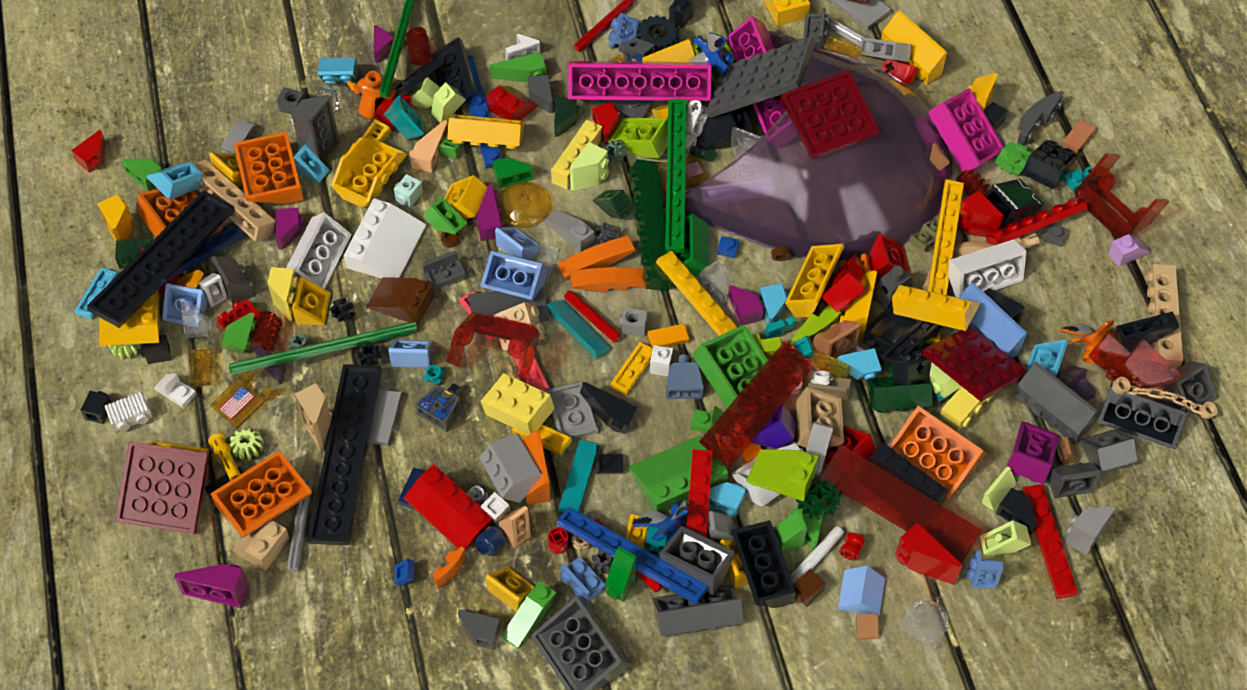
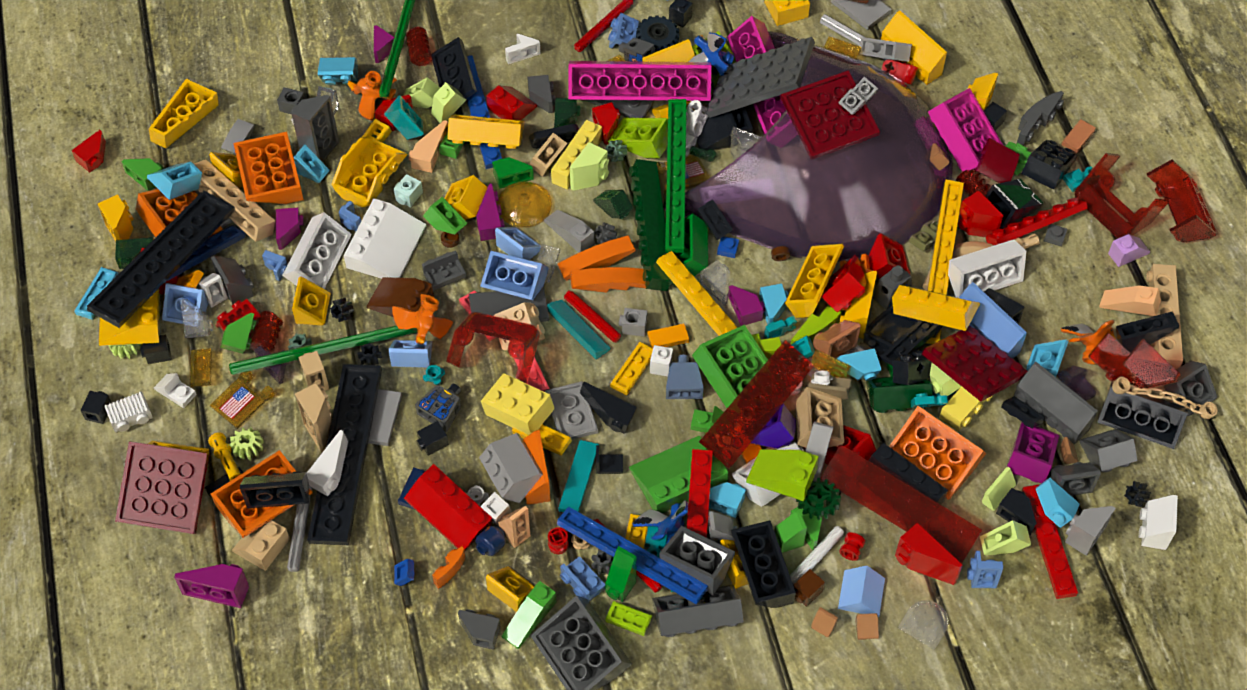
light yellow slope [268,267,298,321] -> none
black tile [393,58,443,98] -> none
bright green slope [490,52,546,82] -> none
dark grey bracket [803,8,829,46] -> none
none -> yellow wedge [149,79,219,148]
none -> black slope [240,471,309,509]
none -> medium blue bracket [262,250,288,281]
none -> tan brick [298,351,329,391]
none -> white slope [306,430,348,496]
none -> medium blue bracket [339,201,361,232]
none -> orange animal [392,294,453,345]
none -> black brick [416,421,449,456]
none -> black beam [529,124,579,149]
none -> tan brick [529,133,567,177]
none -> lime plate [605,601,652,636]
none -> black plate [697,199,733,240]
none -> medium nougat slope [811,607,838,637]
none -> light grey slope [838,77,879,115]
none -> teal plate [911,393,948,408]
none -> dark red slope [975,138,1020,183]
none -> black plate [1001,396,1045,429]
none -> medium azure slope [1036,478,1080,528]
none -> light nougat slope [1099,286,1161,316]
none -> black gear [1124,481,1151,507]
none -> white slope [1139,495,1178,550]
none -> clear red windscreen [1146,159,1218,243]

